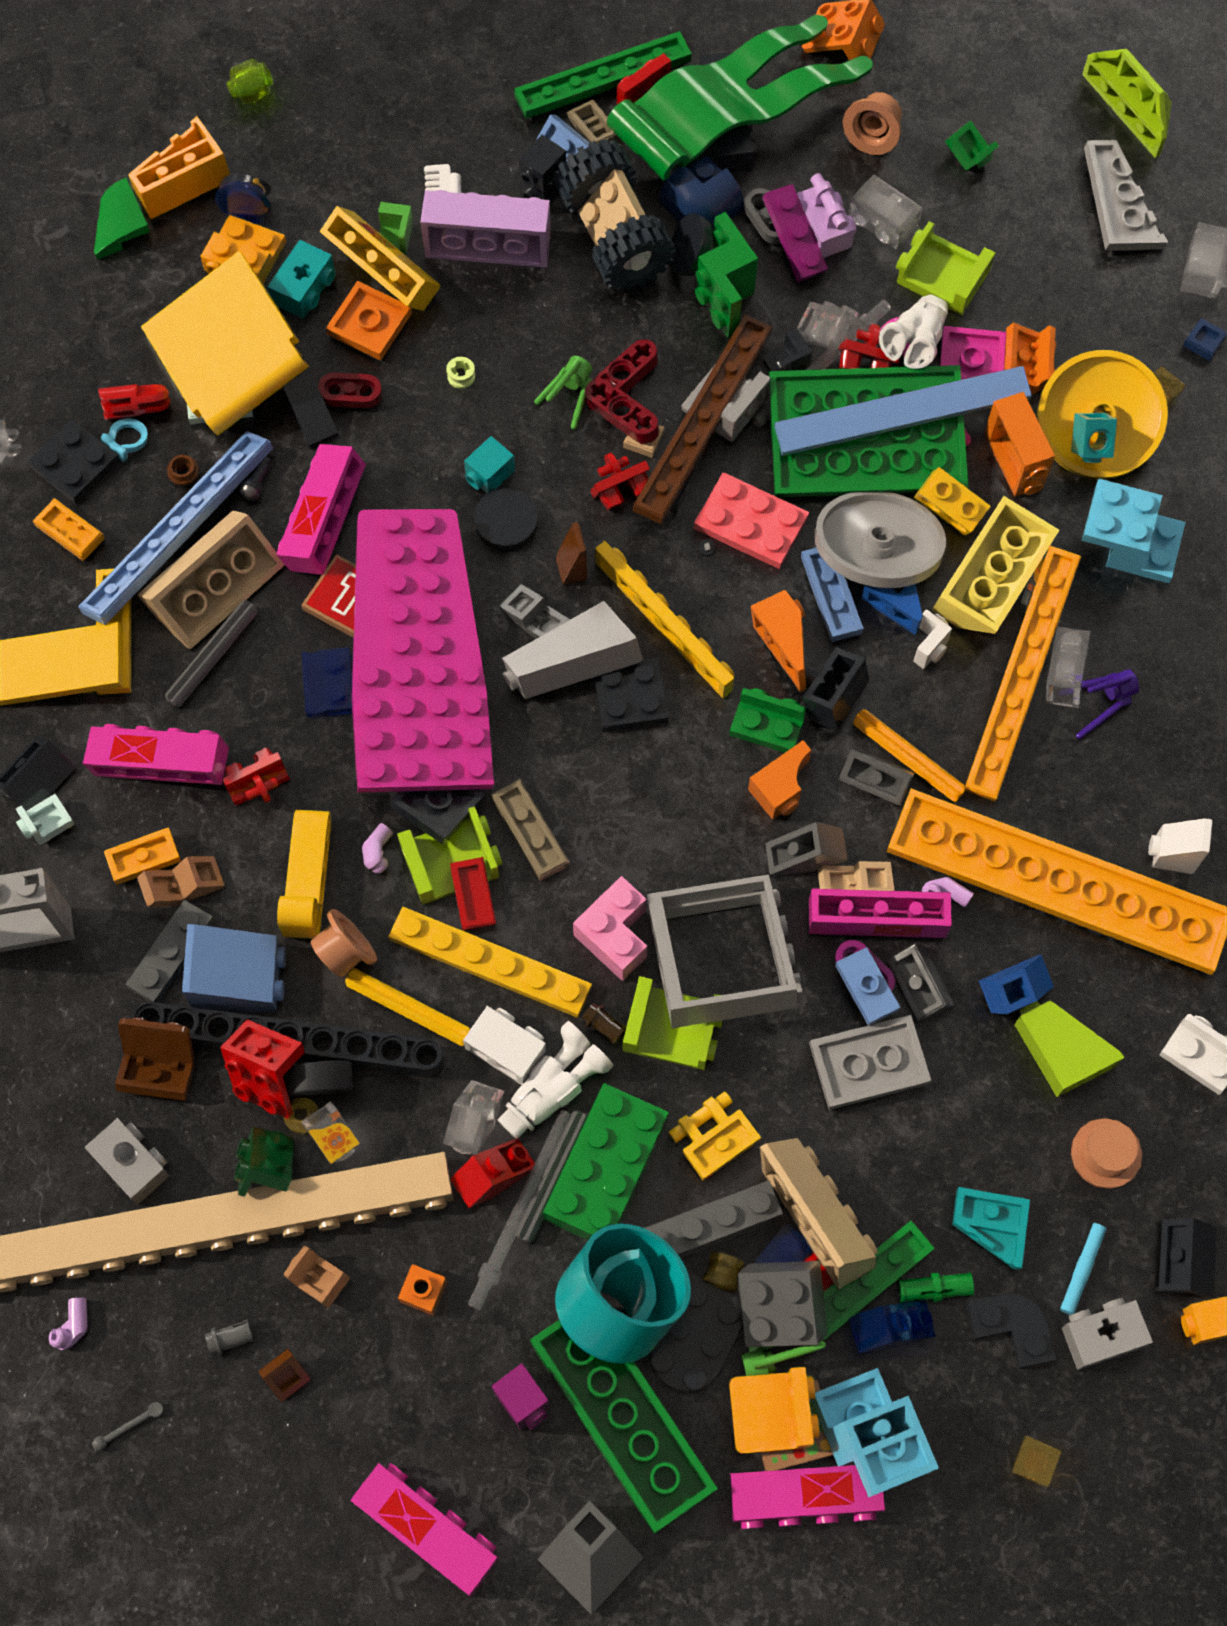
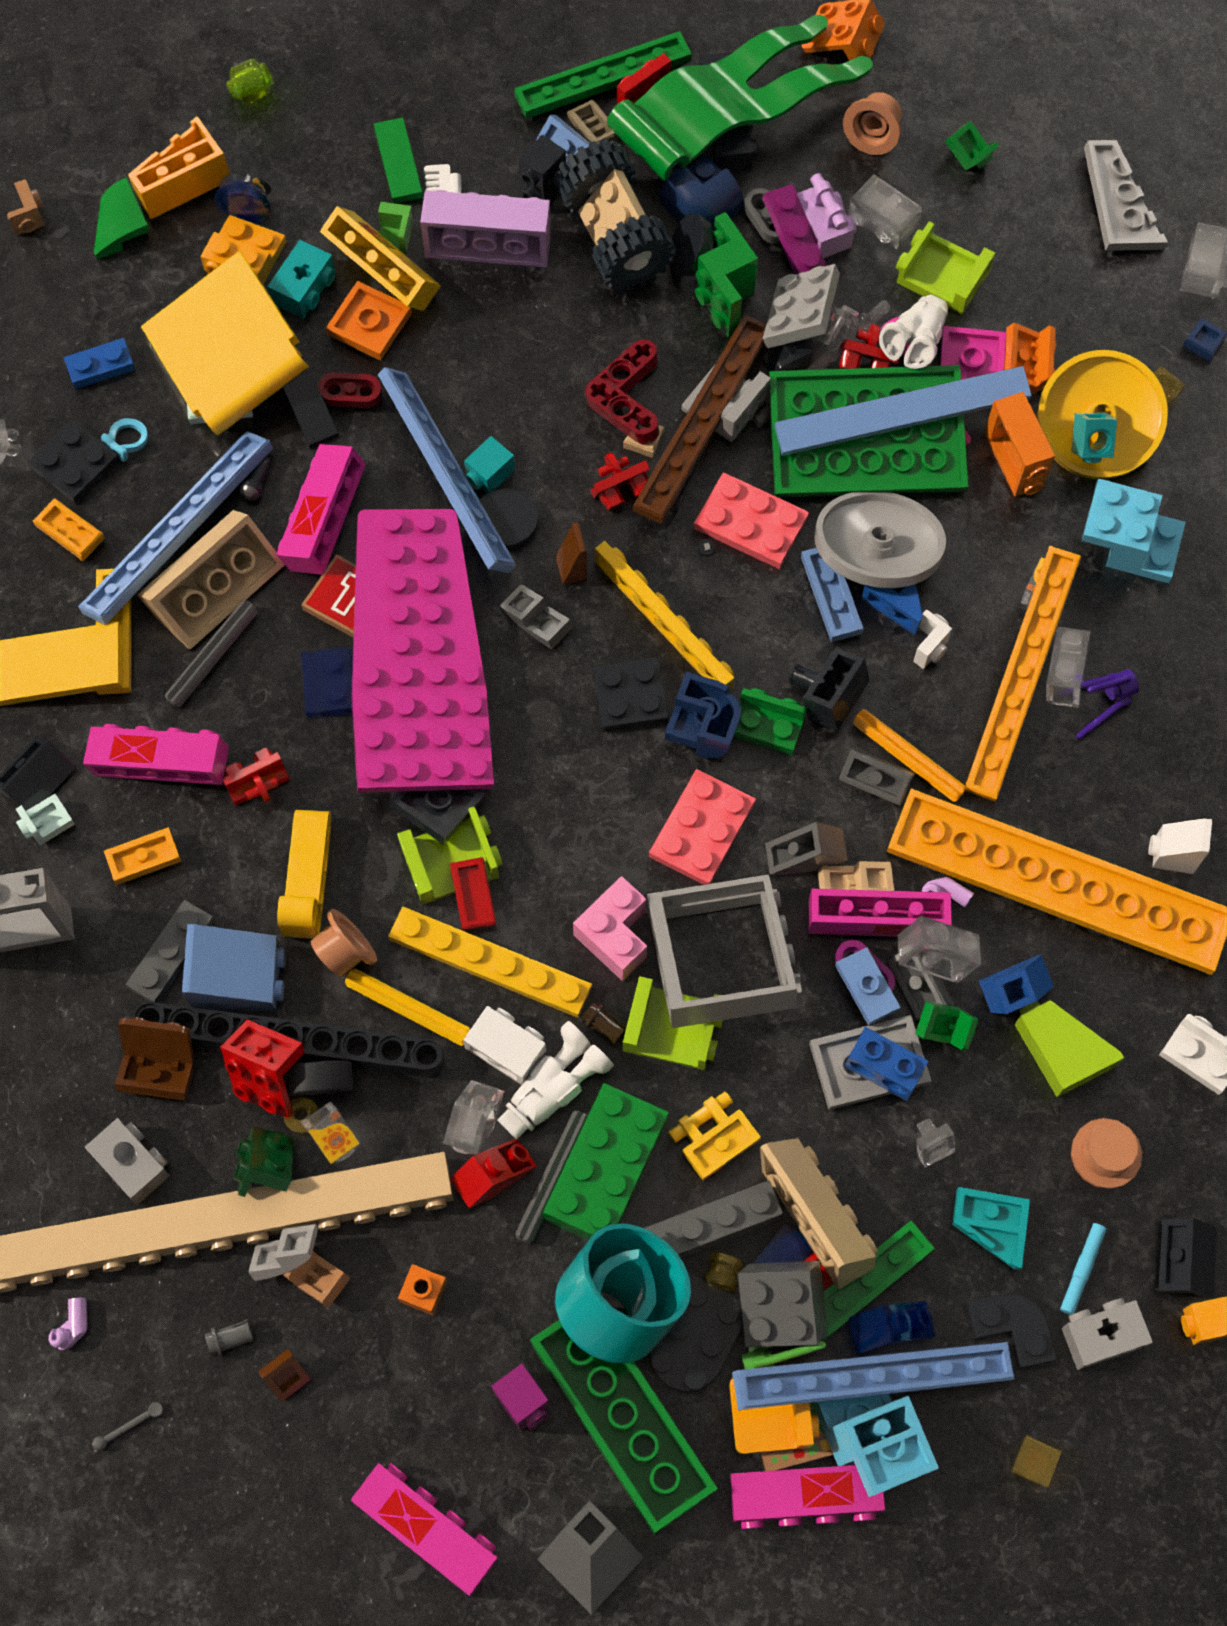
red arm [98,384,171,420] -> none
medium nougat slope [137,856,225,908] -> none
reddish brown plate [167,454,200,486] -> none
lavender arm [362,823,393,874] -> none
yellowish green bush [447,357,475,389] -> none
clear bar [467,1110,572,1311] -> none
dark tan tile [491,779,570,881] -> none
light grey slope [502,601,643,699] -> none
bright green plant [534,356,593,430] -> none
orange arch [748,740,811,820] -> none
orange slope [751,590,806,692] -> none
green pin [898,1272,974,1303] -> none
yellow brick [914,467,991,536] -> none
light yellow slope [931,496,1059,634] -> none
lime wedge [1082,49,1172,158] -> none
none -> medium nougat bracket [7,179,45,235]
none -> blue plate [64,338,135,389]
none -> light grey slope [249,1224,318,1281]
none -> green tile [374,118,423,204]
none -> medium blue tile [378,367,516,573]
none -> coral plate [649,769,756,885]
none -> dark blue brick [664,672,741,758]
none -> medium blue tile [732,1342,1015,1411]
none -> light grey plate [763,264,840,348]
none -> blue brick [845,1027,929,1101]
none -> clear brick [898,916,981,983]
none -> green bracket [915,1001,978,1051]
none -> clear tile [916,1118,956,1167]

